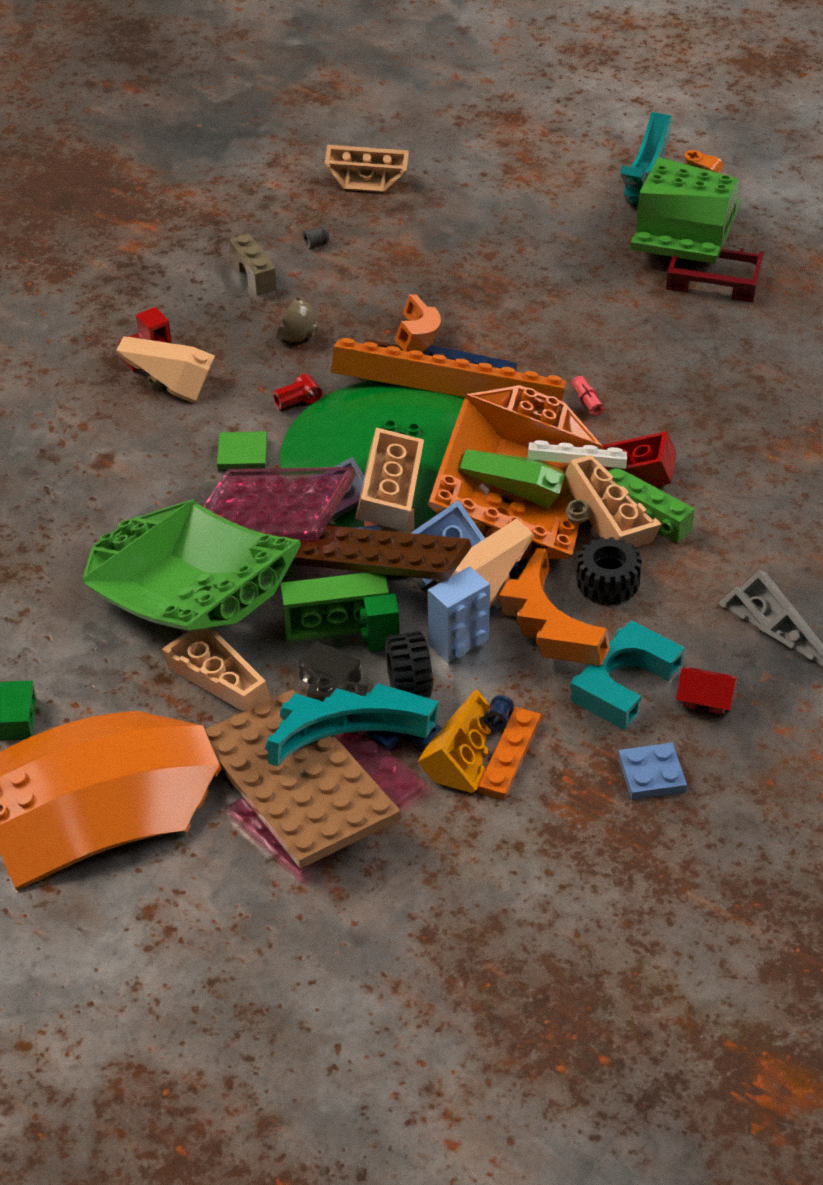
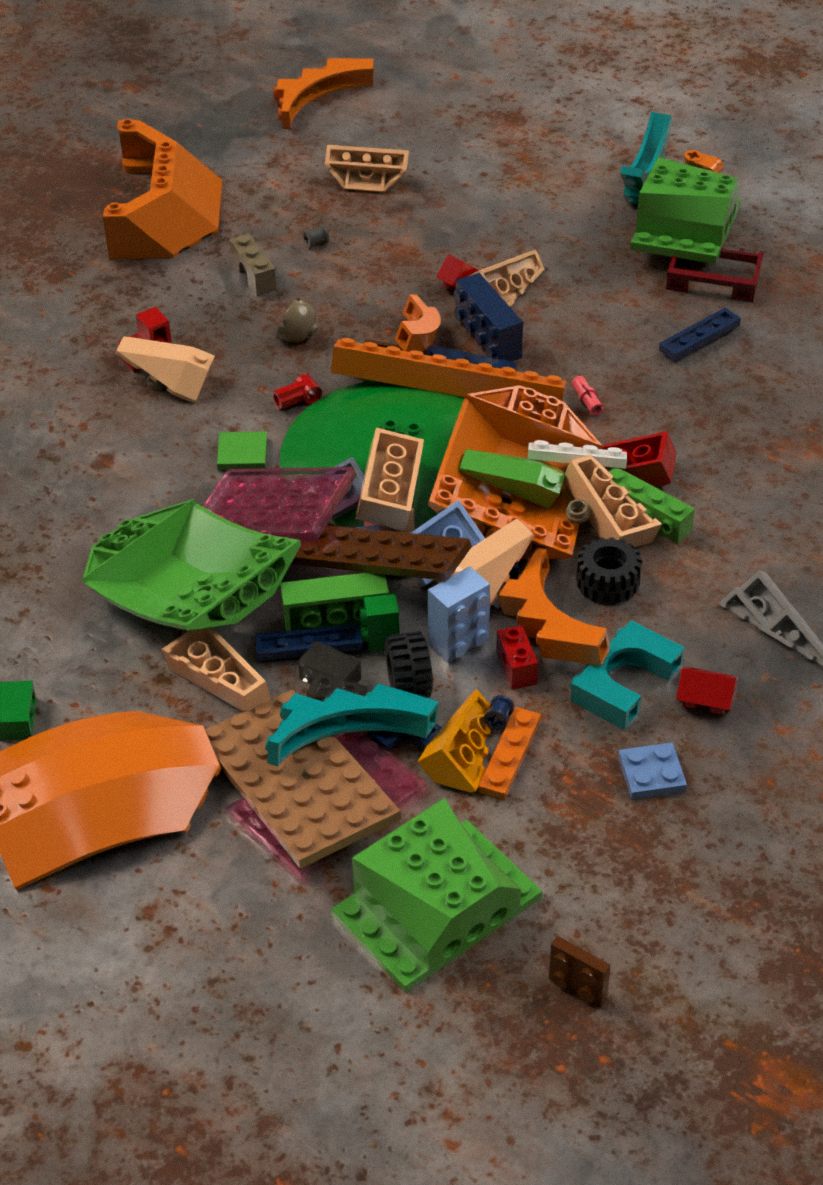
none -> orange windscreen [103,119,223,259]
none -> dark blue plate [255,624,363,661]
none -> orange arch [273,58,374,128]
none -> bright green wedge [331,798,542,993]
none -> red slope [436,254,479,291]
none -> dark blue brick [454,273,523,362]
none -> light nougat wedge [470,249,544,306]
none -> red brick [496,625,538,690]
none -> reddish brown plate [549,936,610,1008]
none -> dark blue plate [659,308,741,361]

